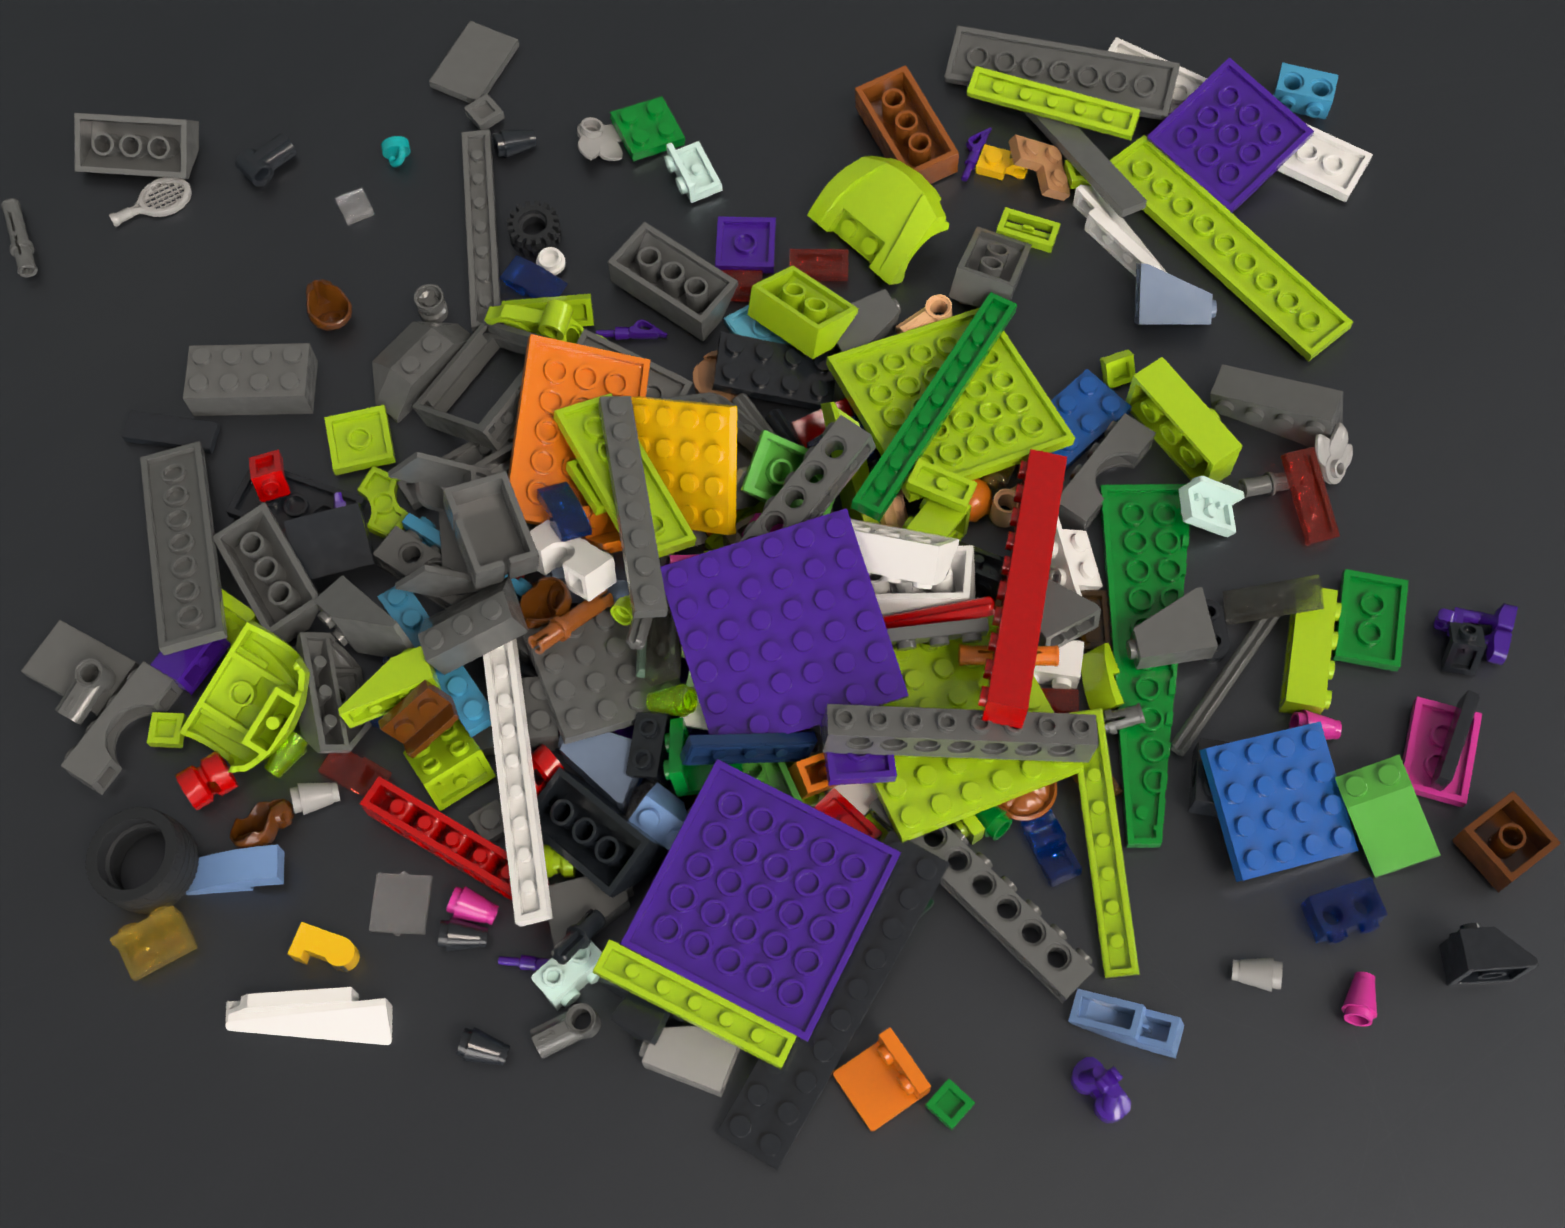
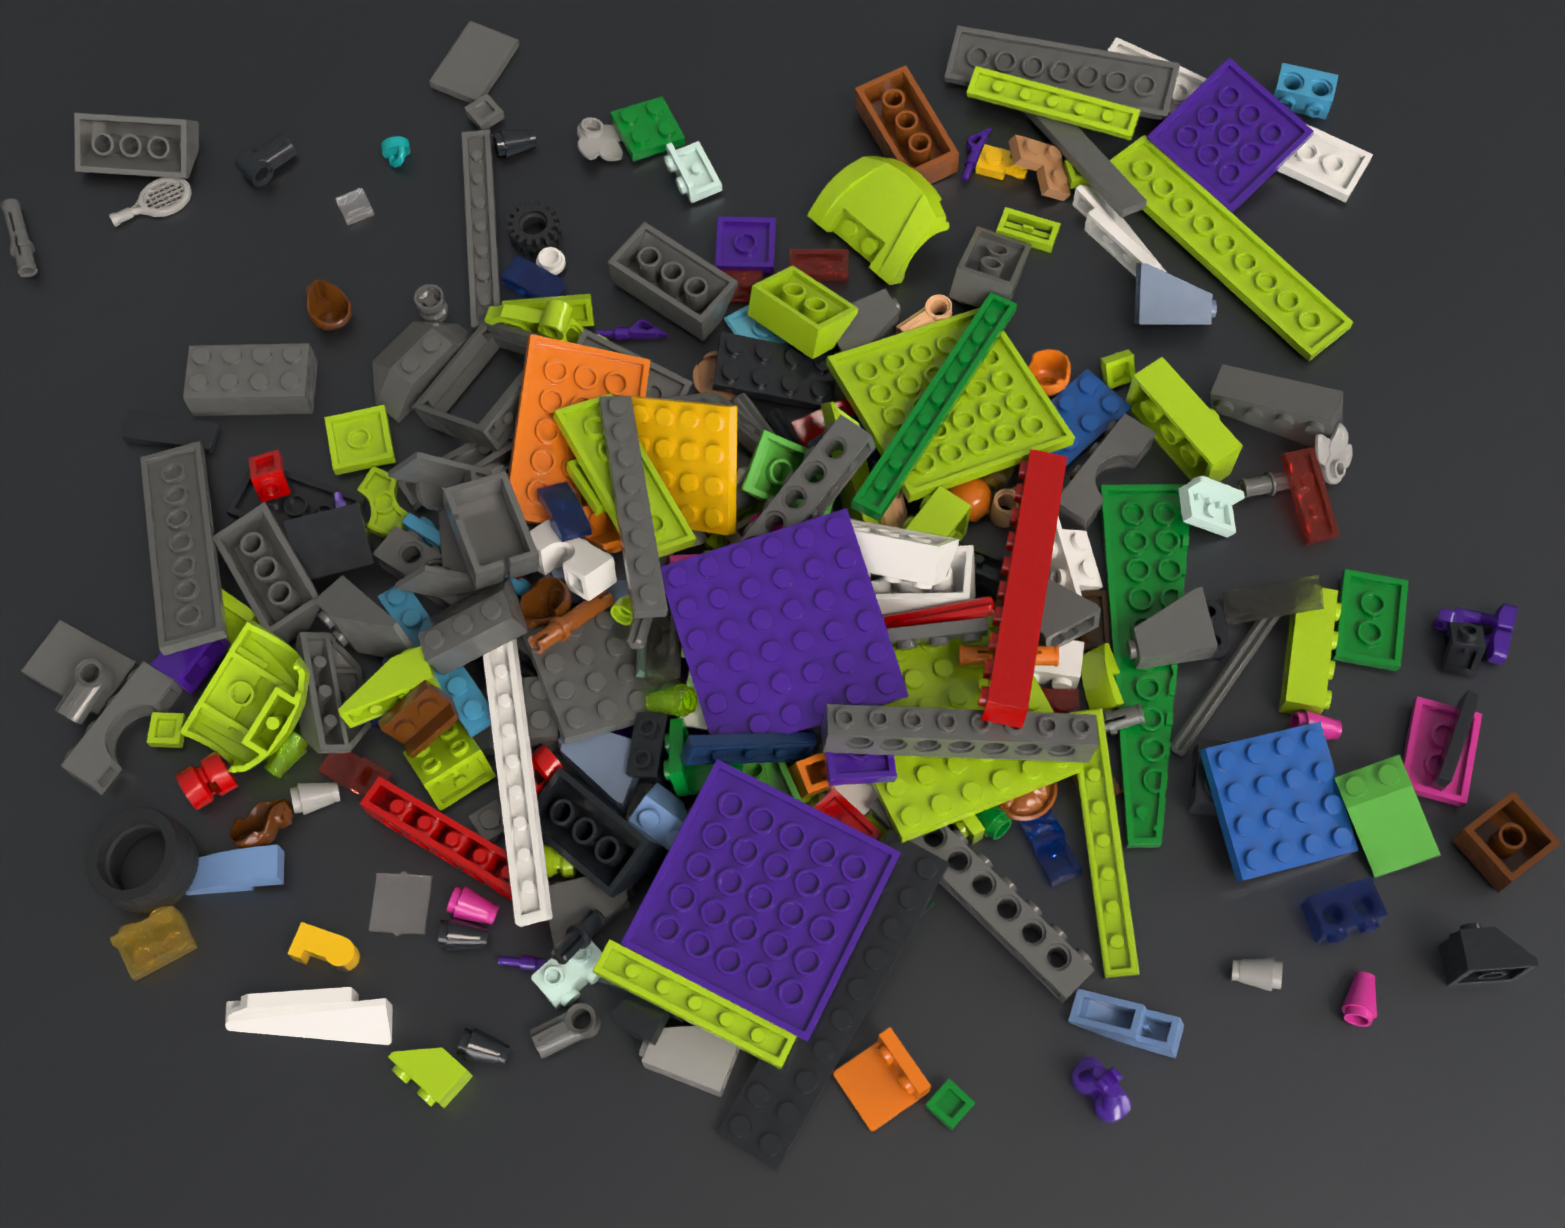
lime plate [905,458,978,514] -> none
none -> lime slope [388,1047,473,1108]
none -> orange hair [1028,349,1071,396]

